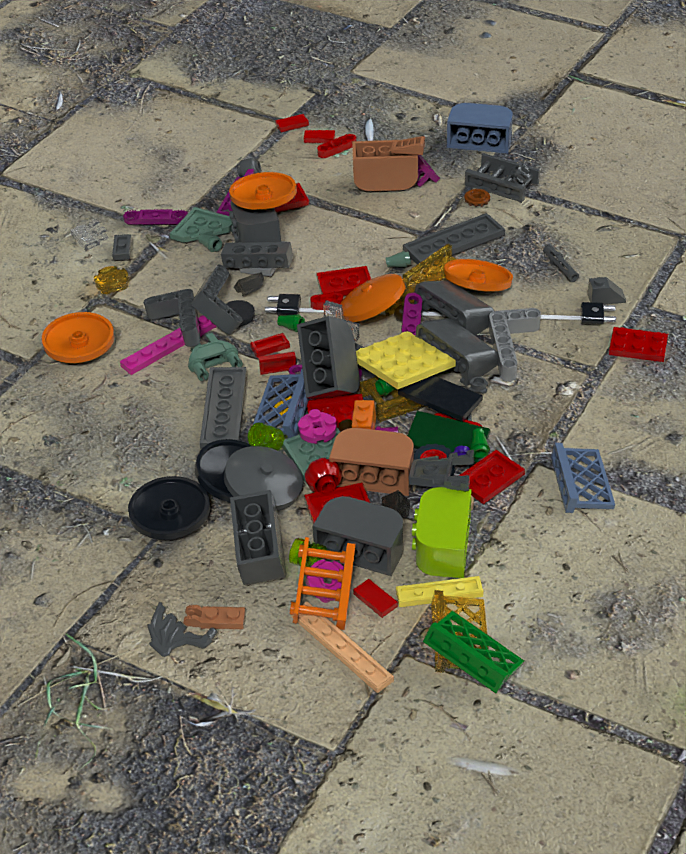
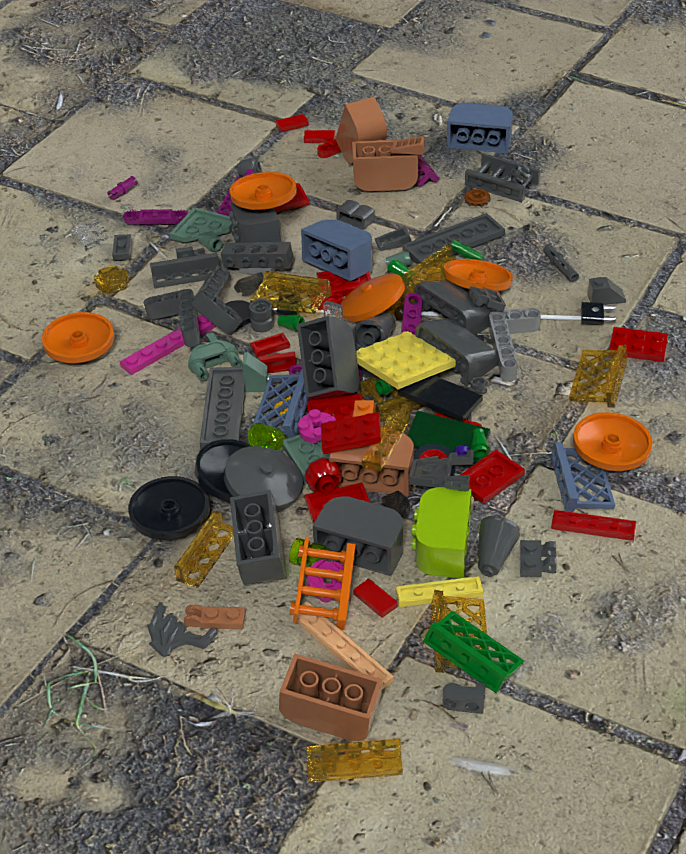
none -> magenta pin [107,176,138,200]
none -> dark grey fence [150,252,219,289]
none -> clear yellow fence [174,511,234,588]
none -> dark grey plate [176,246,206,259]
none -> sand green slope [243,352,271,392]
none -> dark grey wheel [249,299,274,333]
none -> clear yellow fence [250,271,331,314]
none -> nougat brick [279,653,383,741]
none -> sand blue brick [301,220,372,281]
none -> clear yellow fence [306,739,403,783]
none -> red plate [321,412,382,455]
none -> nougat brick [336,97,387,164]
none -> dark grey brick [337,200,375,230]
none -> dark grey cone [353,313,395,347]
none -> clear yellow fence [362,401,410,471]
none -> dark grey slope [375,226,412,251]
none -> green cone [387,260,414,281]
none -> dark grey leg [442,682,485,714]
none -> green pin [449,239,484,260]
none -> dark grey plate [469,286,506,311]
none -> dark grey cone [478,516,520,577]
none -> dark grey plate [520,540,557,577]
none -> red tile [551,510,636,541]
none -> clear yellow fence [569,345,628,408]
none -> orange dish [573,412,653,471]

